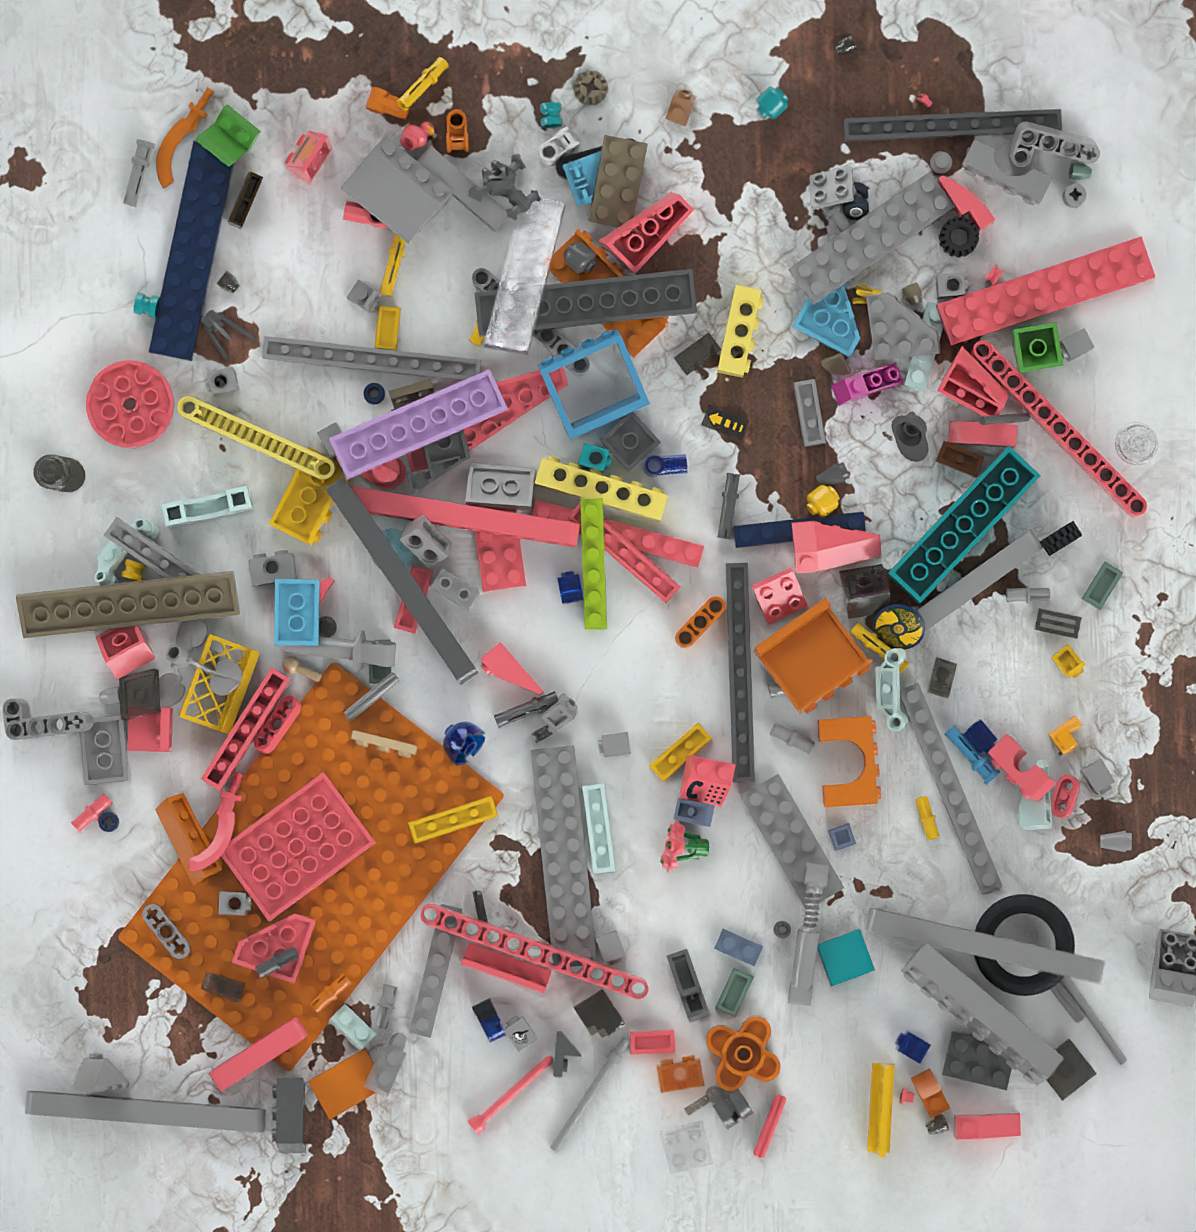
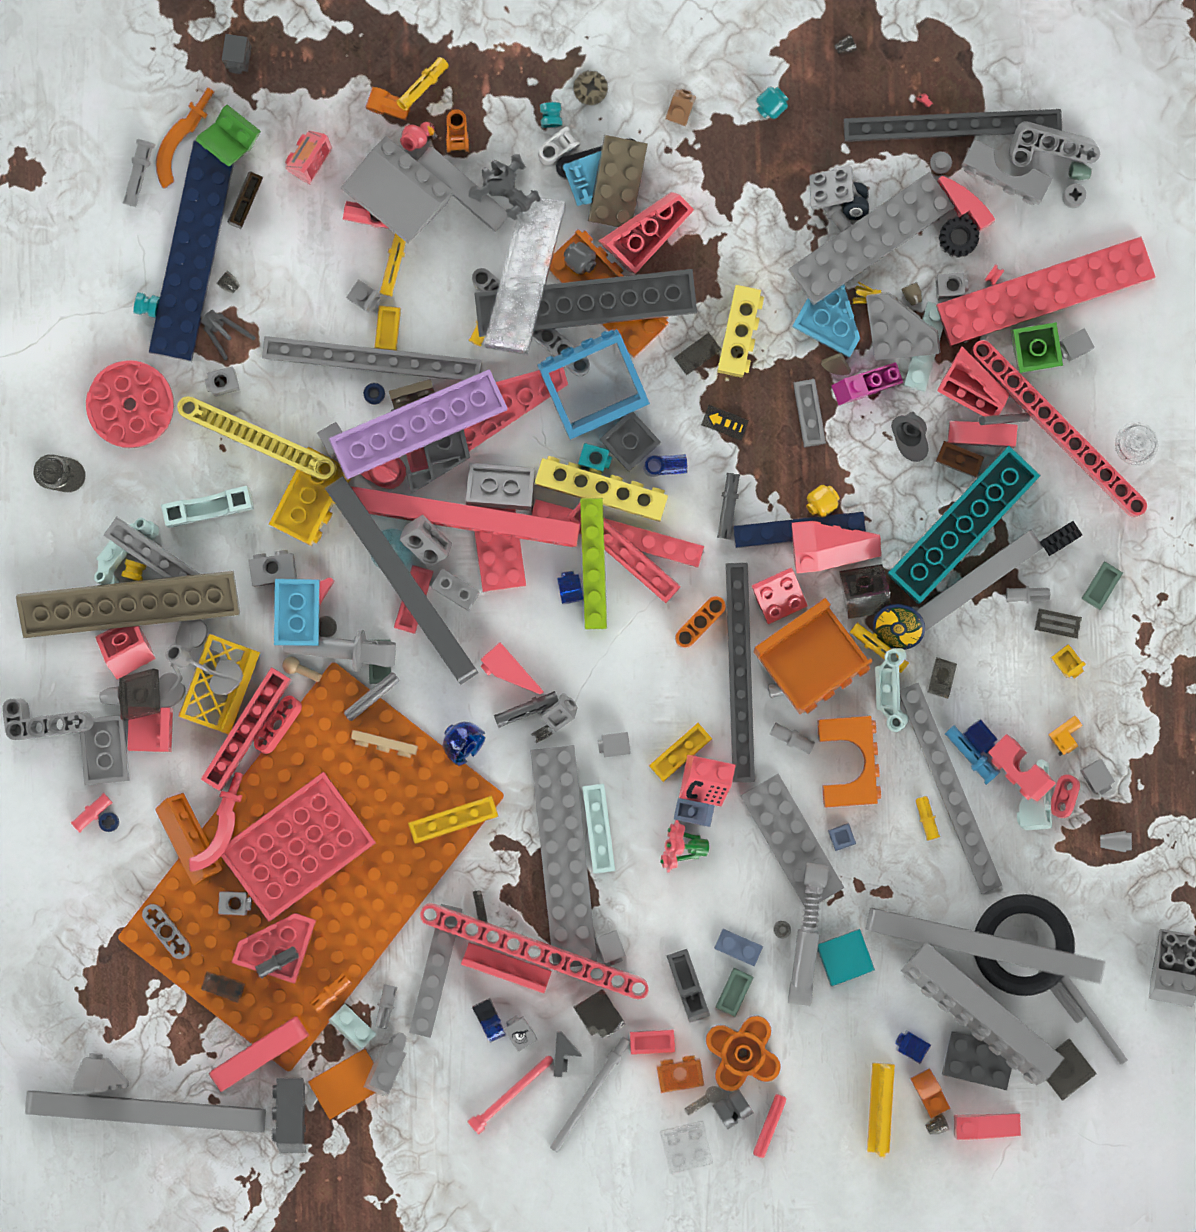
dark grey cone [816,462,850,486] -> none
coral piece [899,1088,915,1104] -> none
none -> dark grey brick [222,34,252,74]

